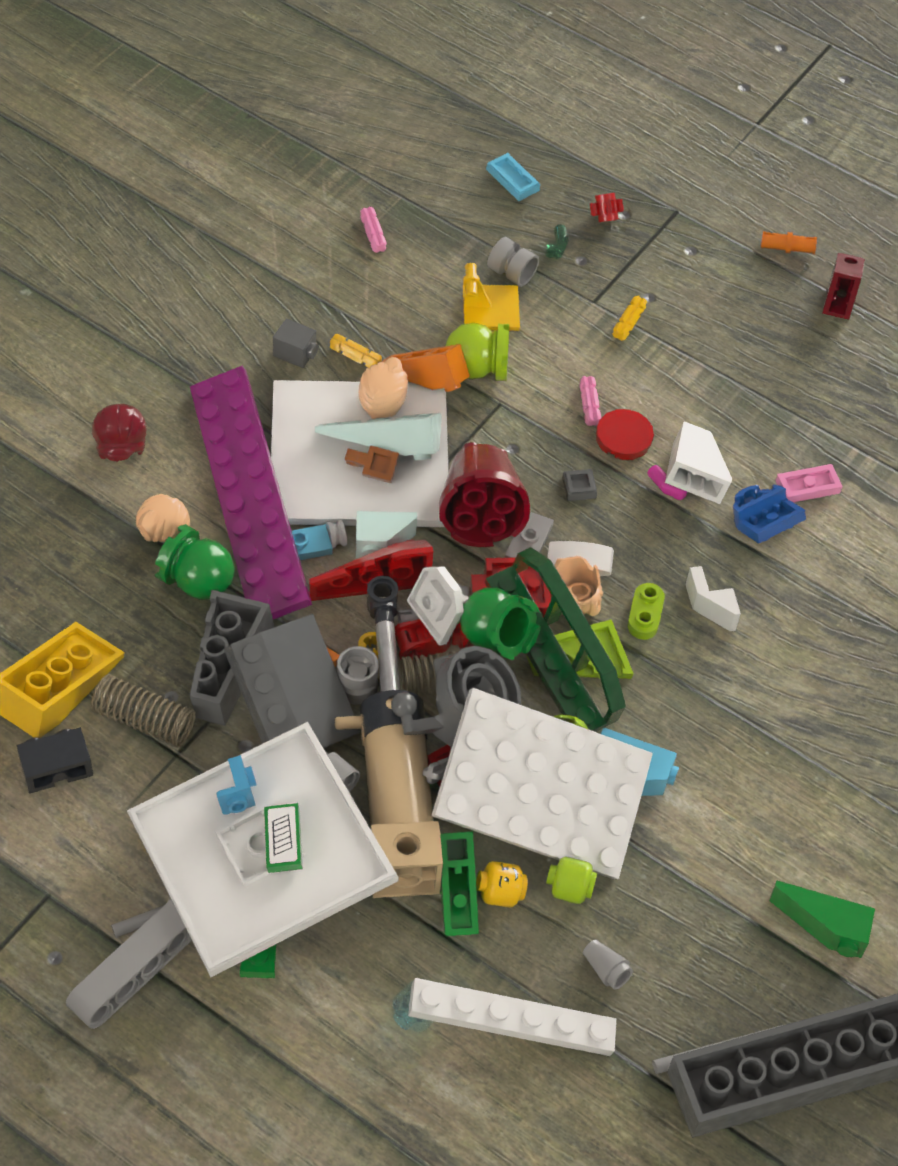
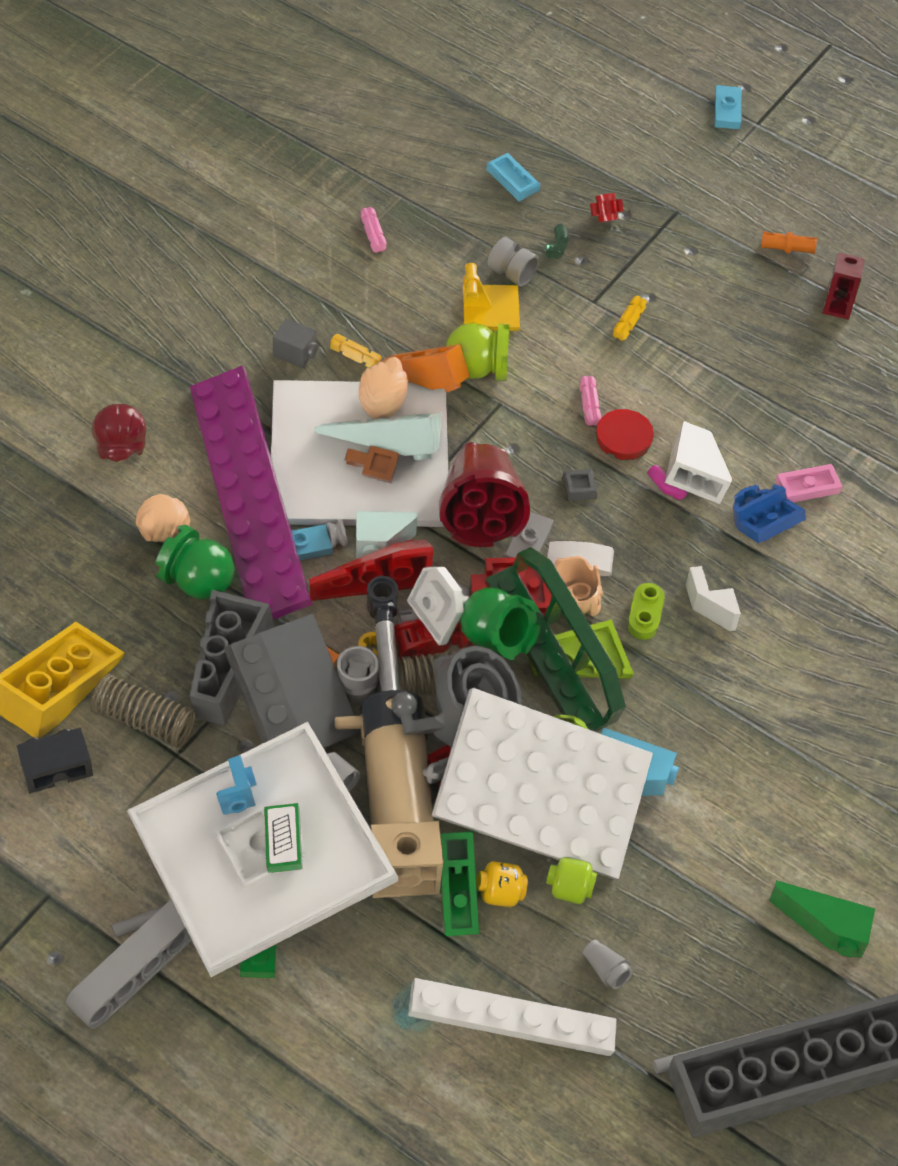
none -> medium azure plate [714,85,742,129]

